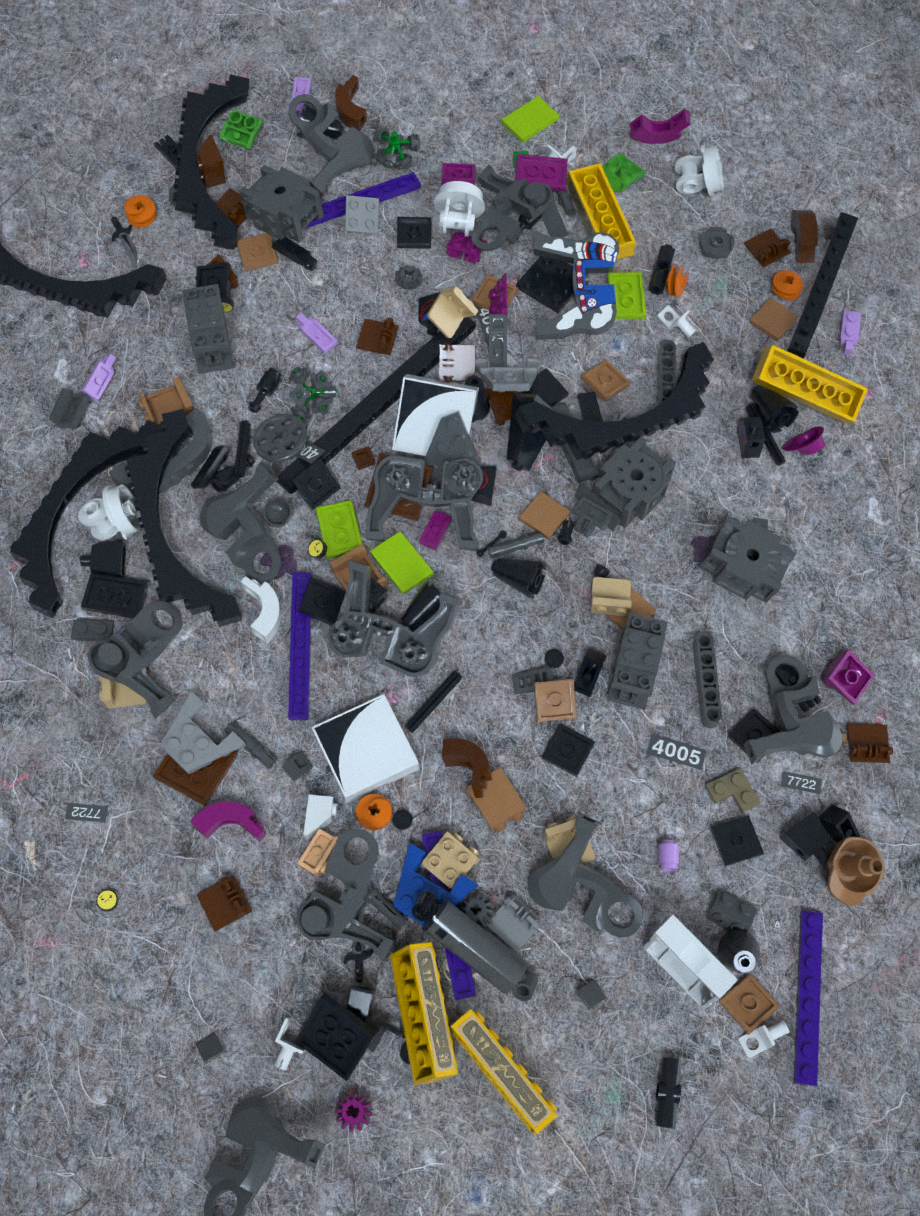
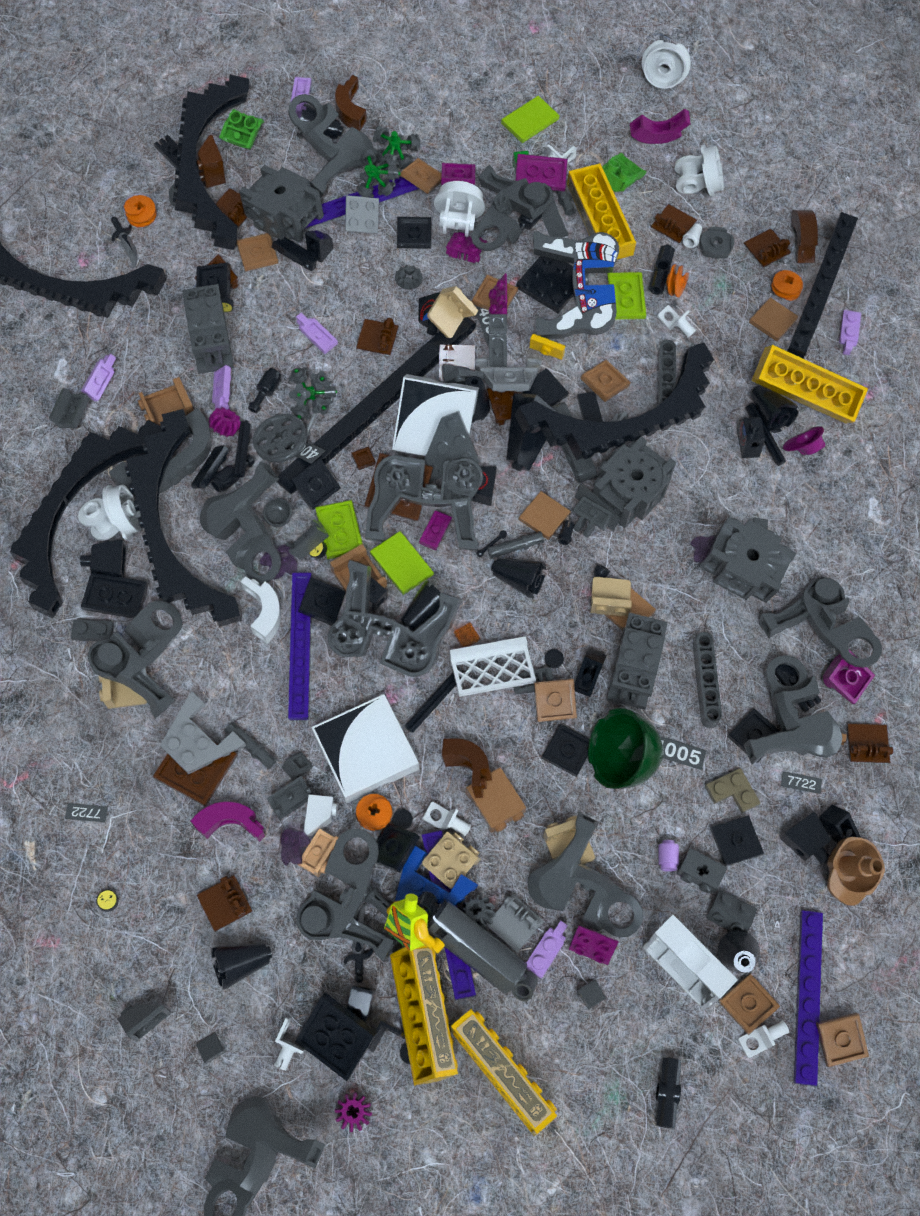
none -> dark grey slope [118,1004,172,1042]
none -> magenta gear [208,407,241,437]
none -> black cone [211,943,272,990]
none -> lavender hinge [212,365,231,410]
none -> dark grey hinge [267,776,312,820]
none -> clear purple plate [281,829,311,866]
none -> dark grey hinge [285,519,329,560]
none -> black slope [305,230,333,263]
none -> dark grey plant [357,148,401,198]
none -> black tile [366,823,420,873]
none -> torso [384,894,445,954]
none -> medium nougat tile [400,158,442,194]
none -> white bracket [423,802,471,836]
none -> dark grey bracket [442,365,485,385]
none -> white fence [449,636,536,697]
none -> clear orange tile [454,623,480,648]
none -> lavender hinge [526,921,568,979]
none -> yellow plate [529,334,565,360]
none -> magenta hinge [569,926,619,965]
none -> dark green piece [588,708,664,789]
none -> white piece [642,40,691,89]
none -> reddish brown hinge [651,204,697,243]
none -> dark grey brick [677,848,727,894]
none -> white cone [683,224,702,248]
none -> dark grey animal [759,577,882,668]
none -> medium nougat tile [816,1013,869,1067]

